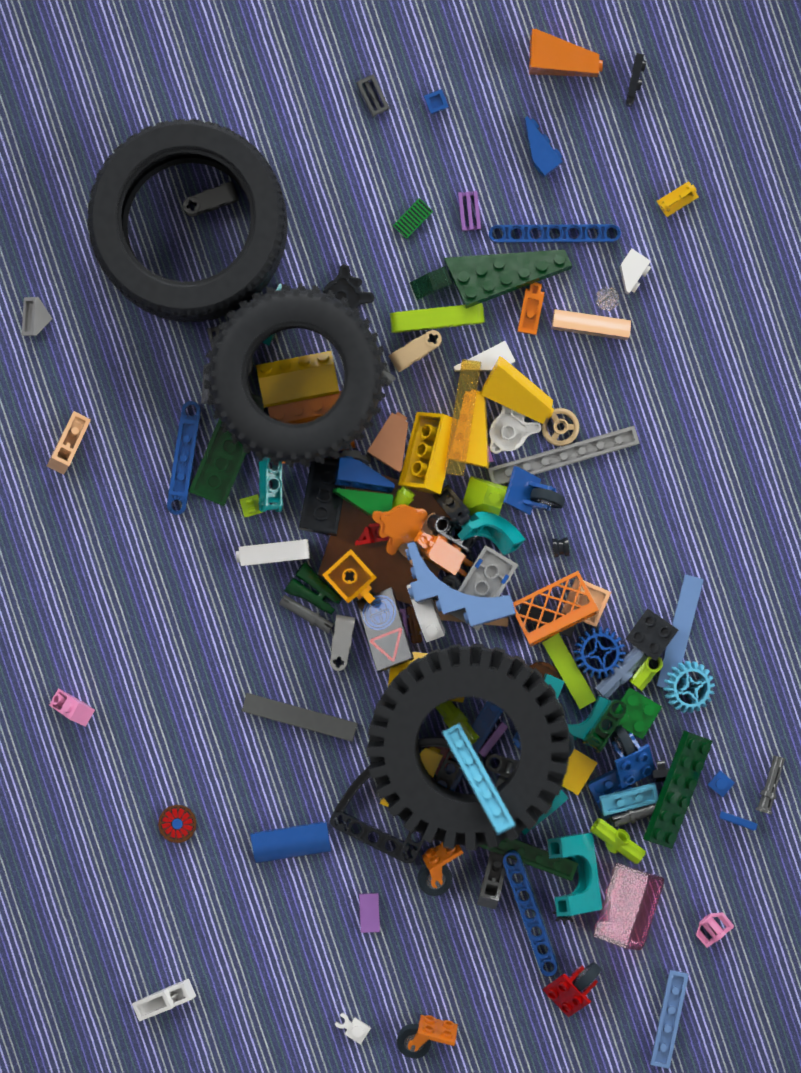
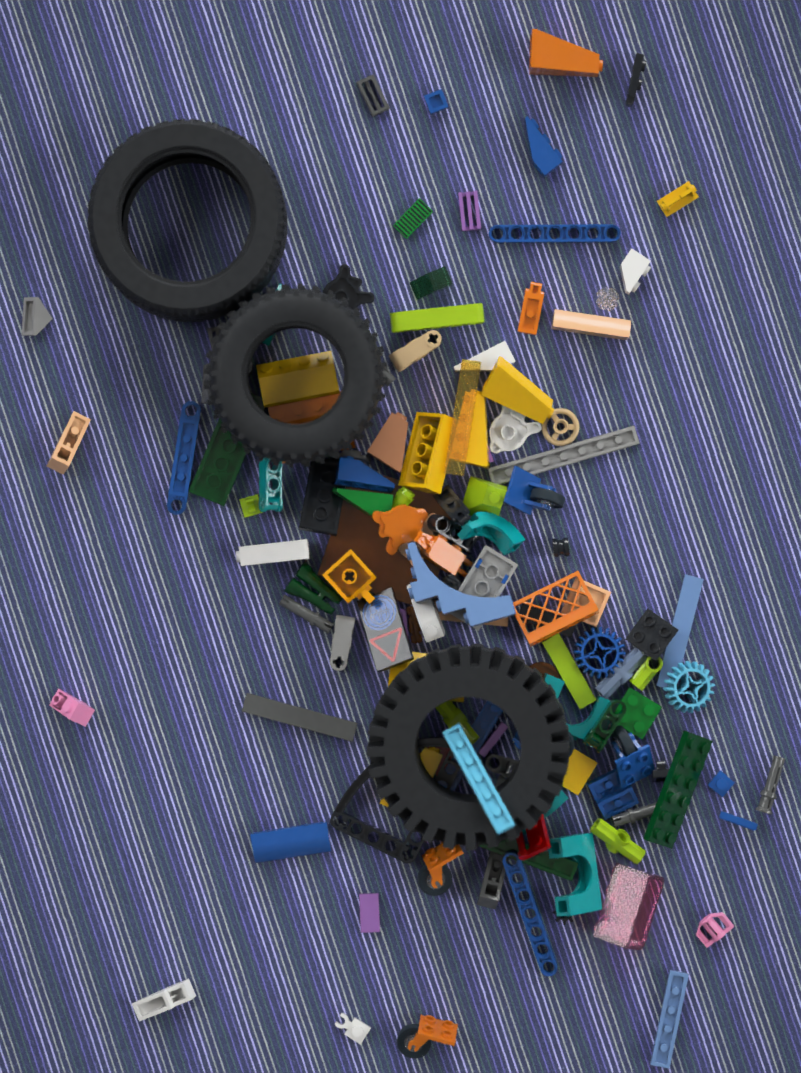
tile [158,804,197,843] -> none
dark grey piece [183,182,239,217] -> none
red slope [355,523,389,546] -> none
dark green wing [444,249,572,309] -> none
red plate [542,962,601,1018] -> none
medium azure tile [599,783,658,816] -> none
none -> red plate [516,814,551,860]

